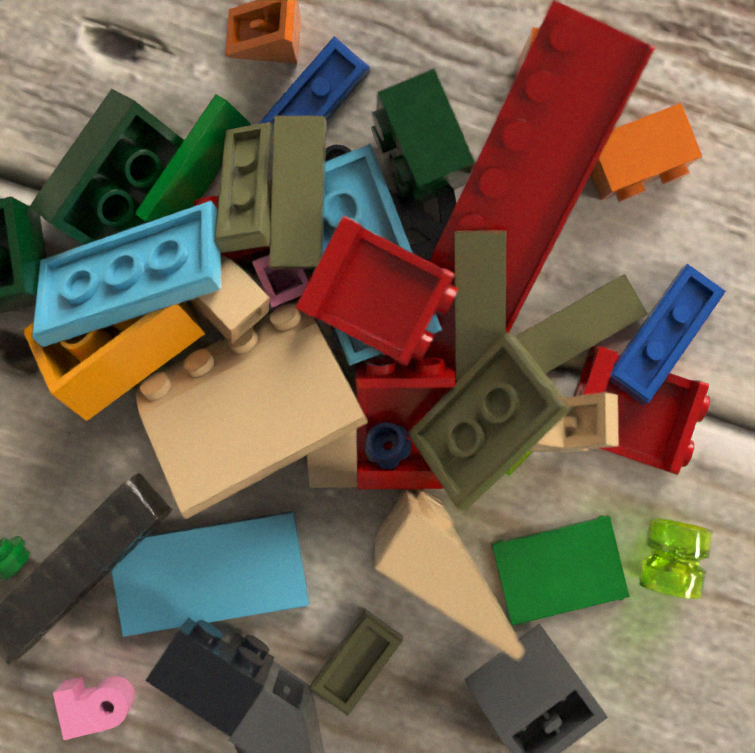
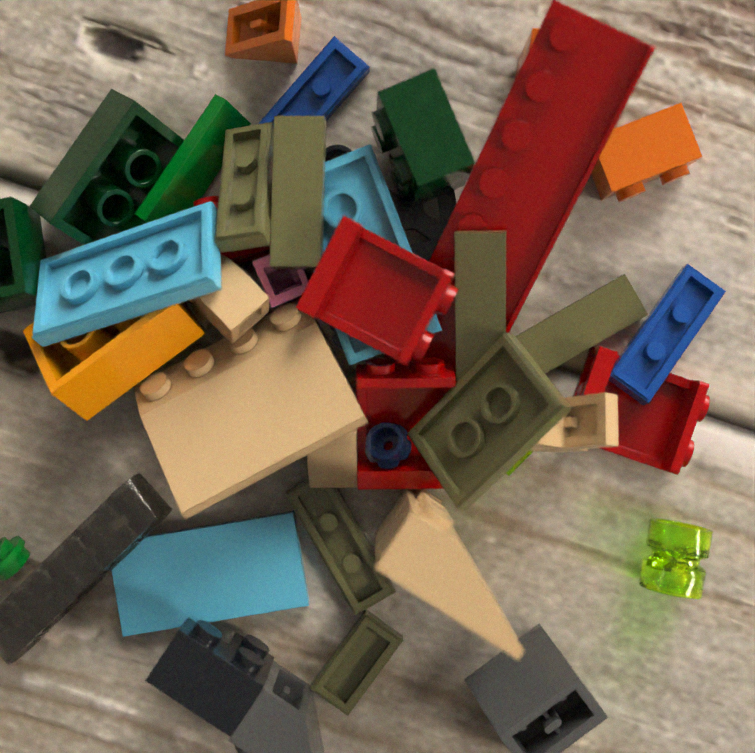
bright pink leg [53,676,135,740] -> none
green piece [491,515,630,626] -> none
none -> olive tile [285,479,396,615]

